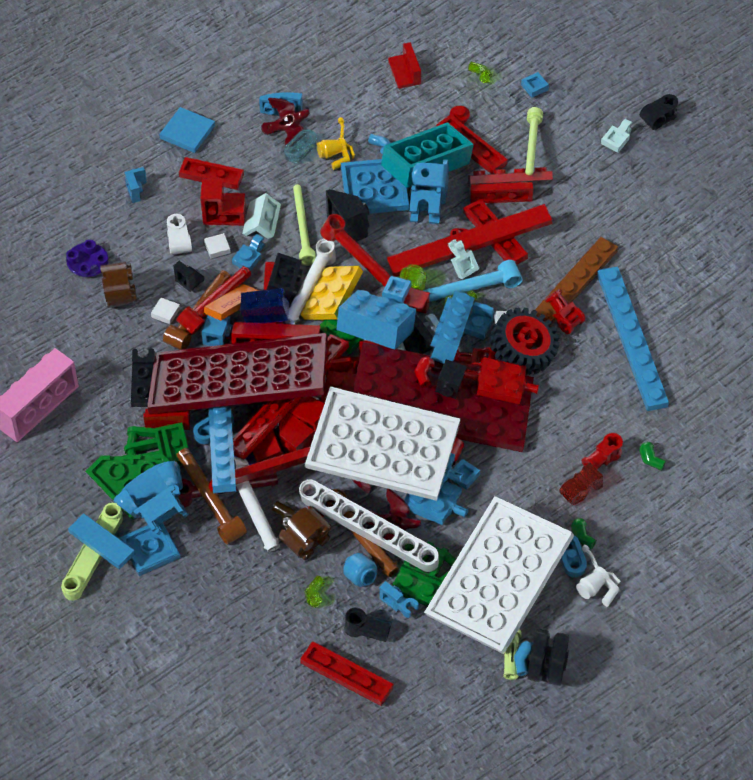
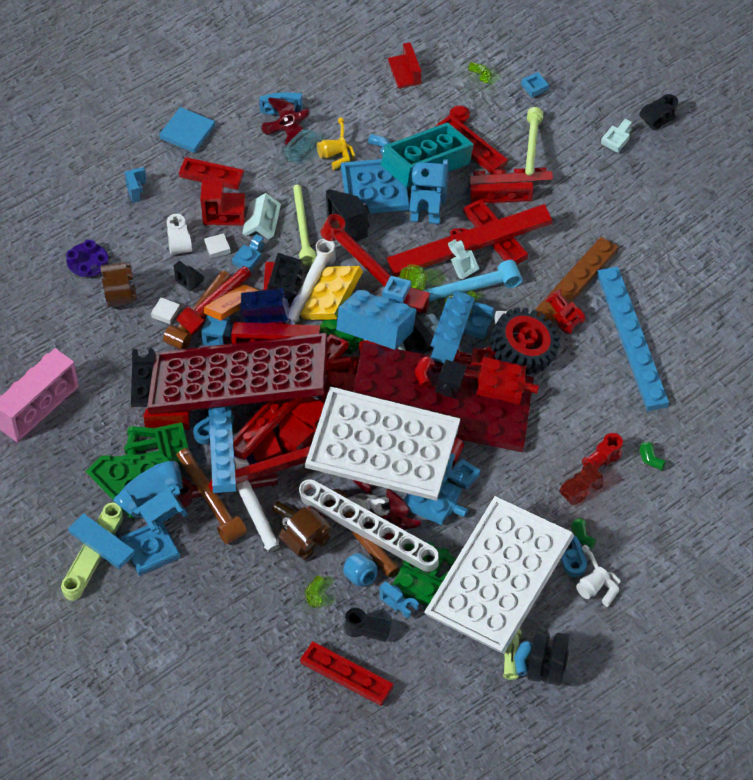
none -> white plate [348,493,389,516]

